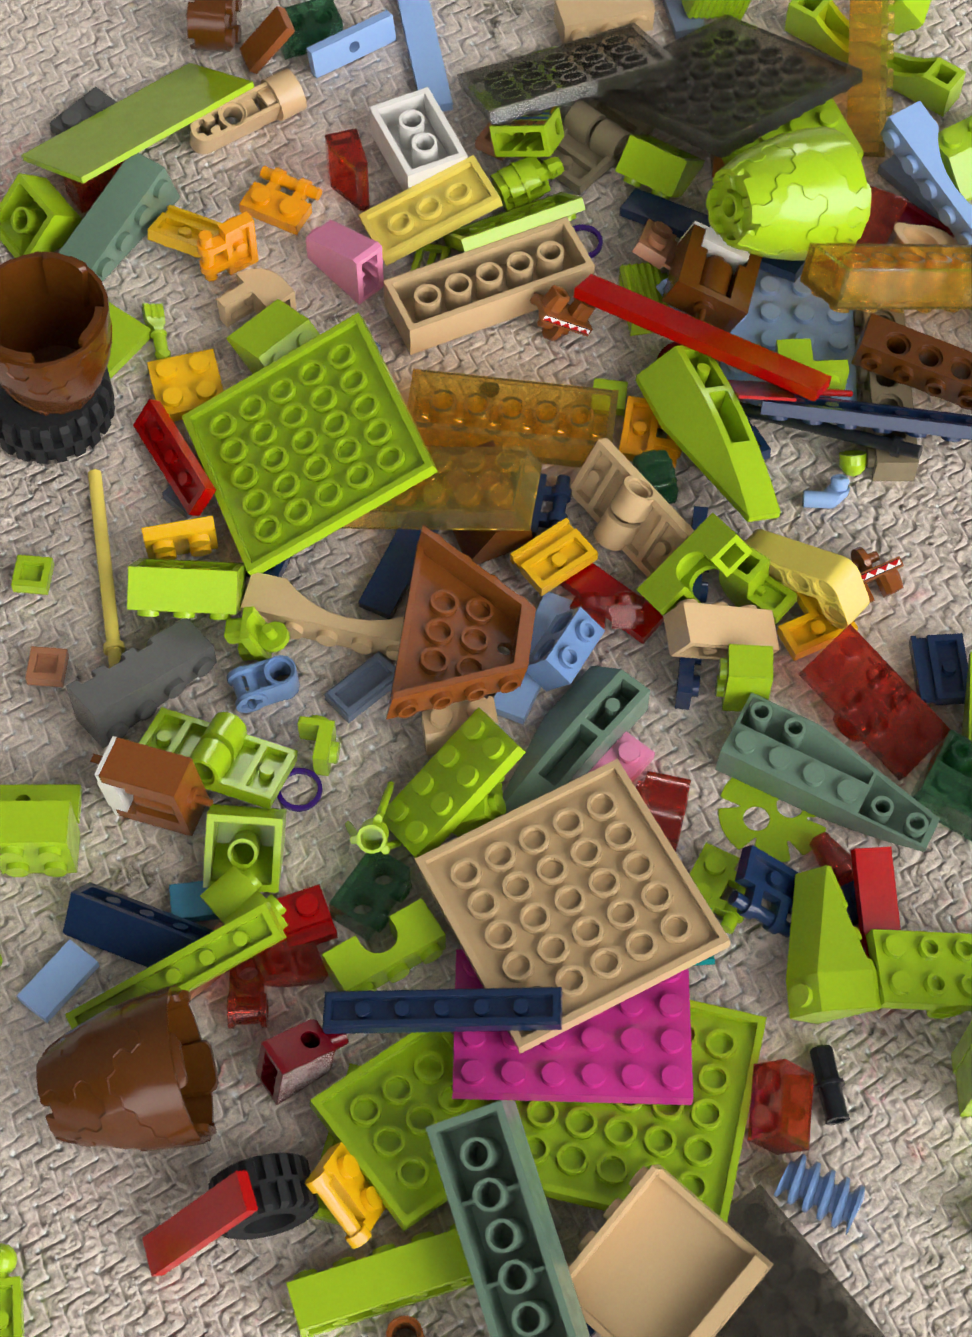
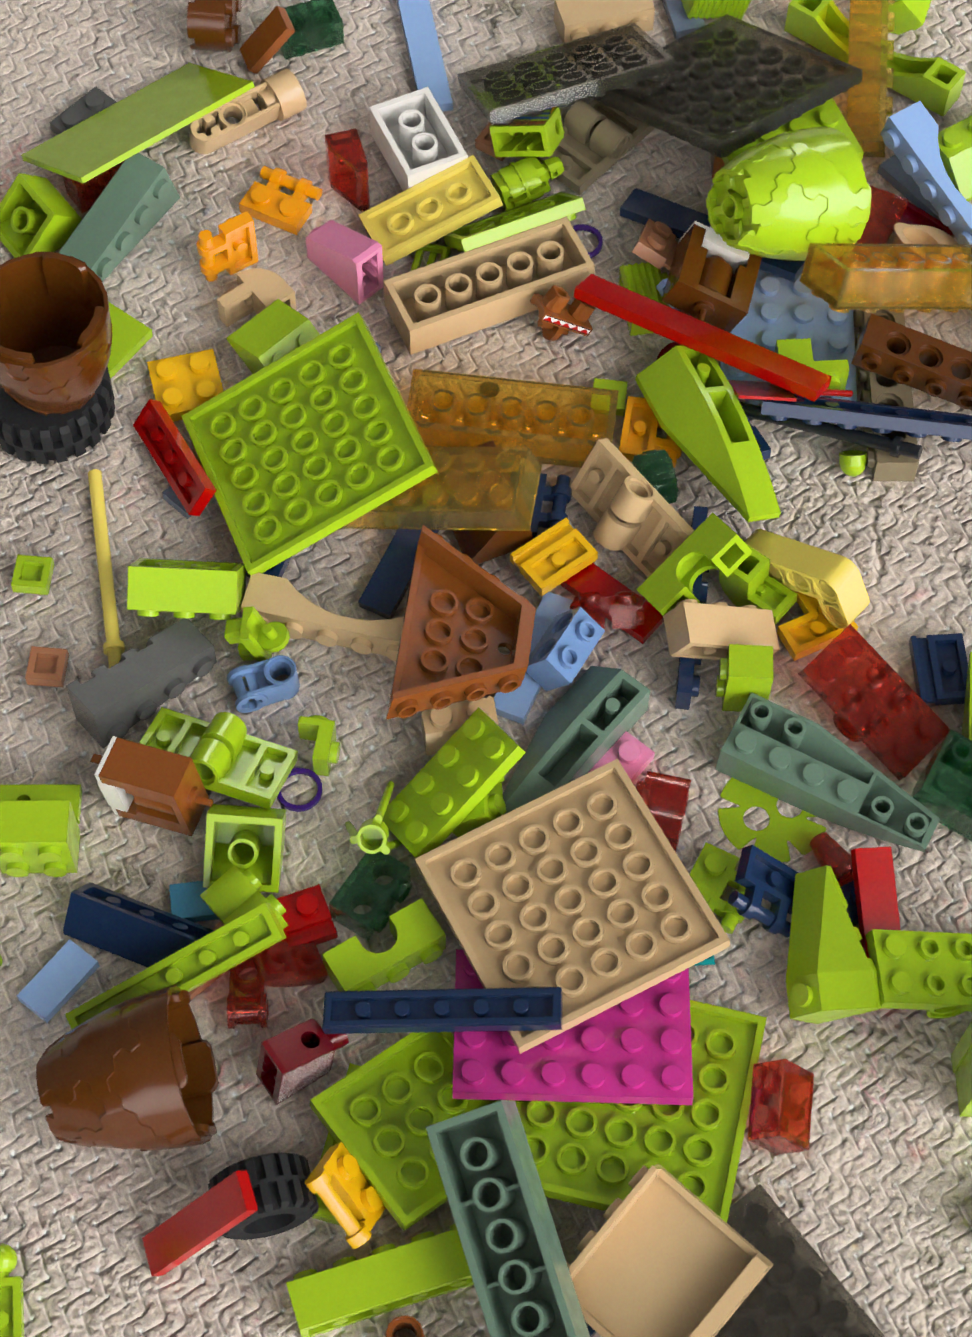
yellow plate [141,515,218,560] -> none
lime piece [142,303,171,360] -> none
yellow plate [147,205,222,258] -> none
light blue tile [306,10,397,79] -> none
sand blue tile [324,651,395,724] -> none
lime slope [615,135,705,200] -> none
medium blue piece [773,1153,865,1235] -> none
light blue arm [802,474,850,509] -> none
black axle [810,1045,850,1125] -> none
dark orange hips [851,547,904,604] -> none

